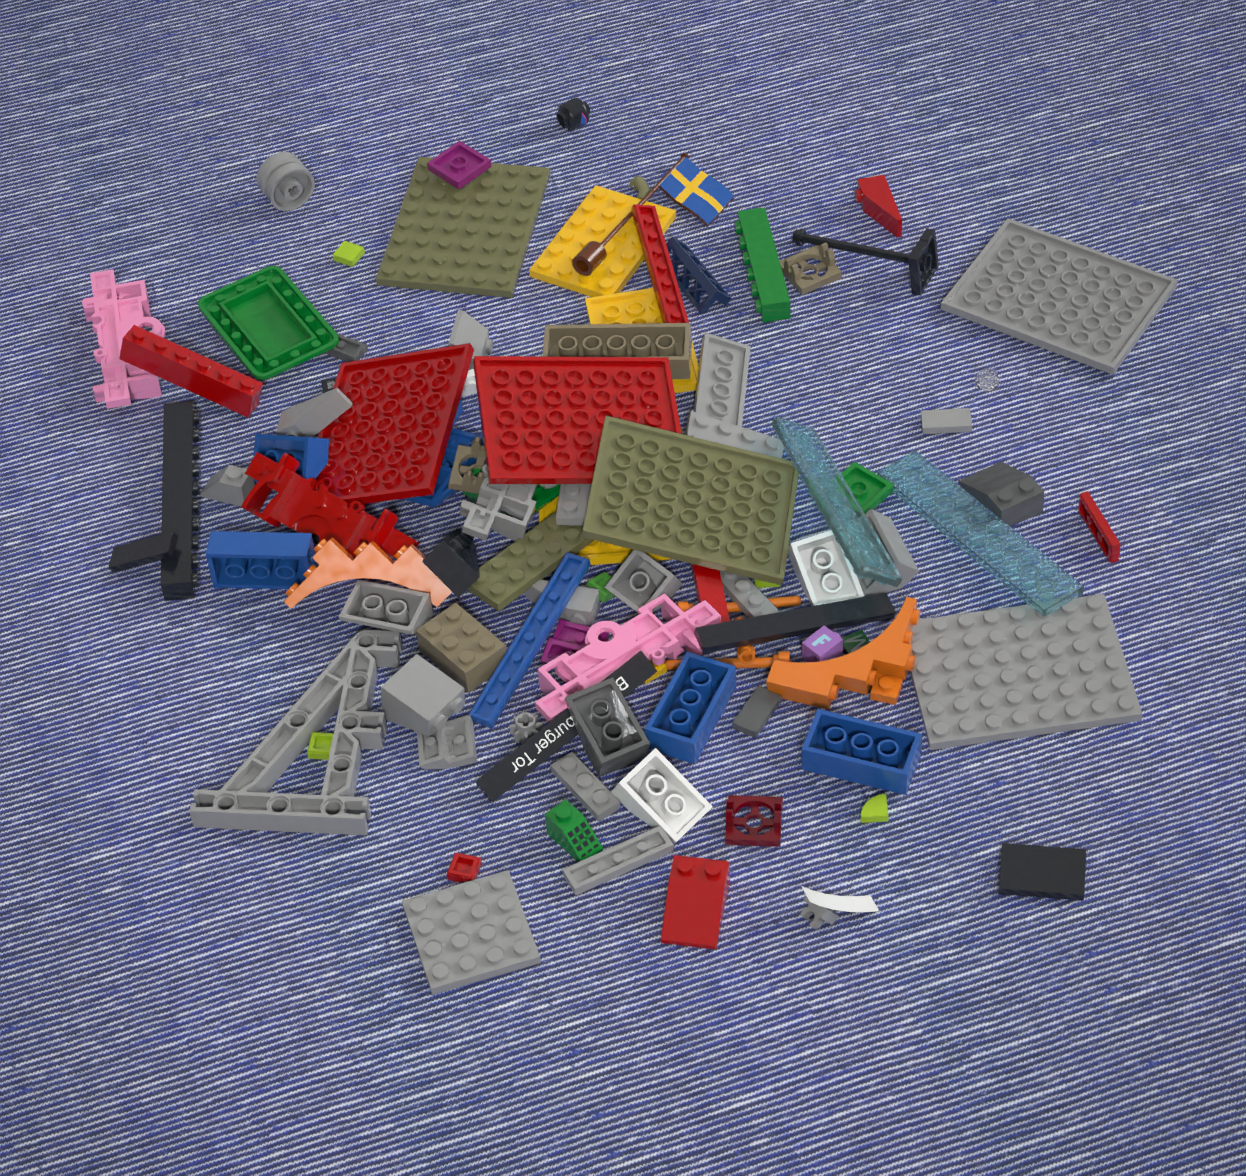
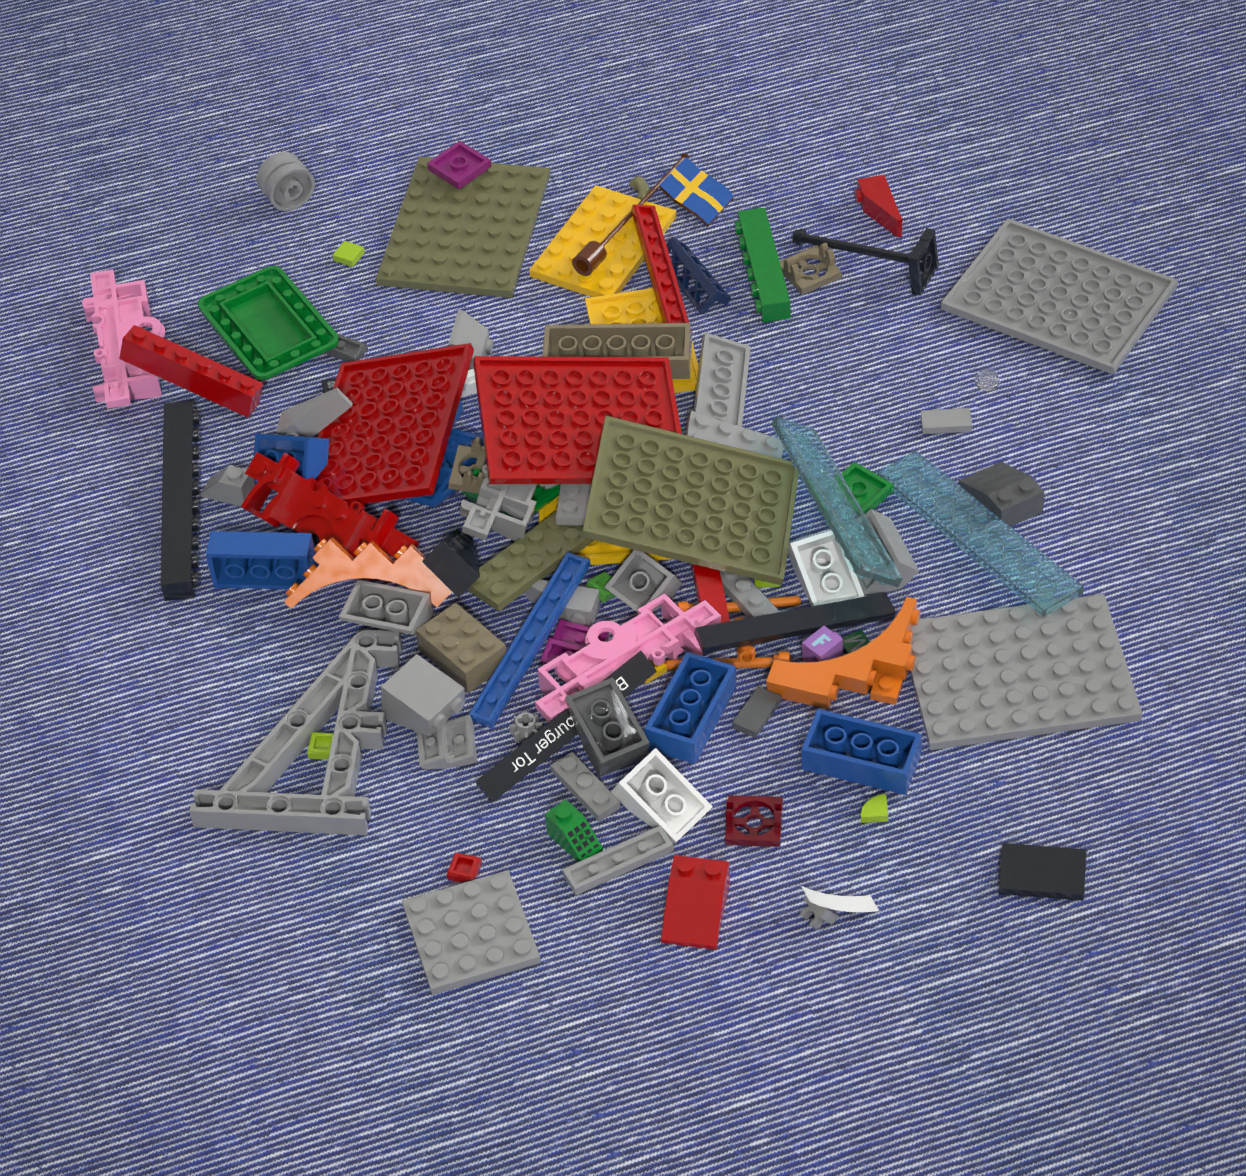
black tile [108,531,178,572] -> none
black head [556,98,591,131] -> none
red tile [1078,491,1121,563] -> none

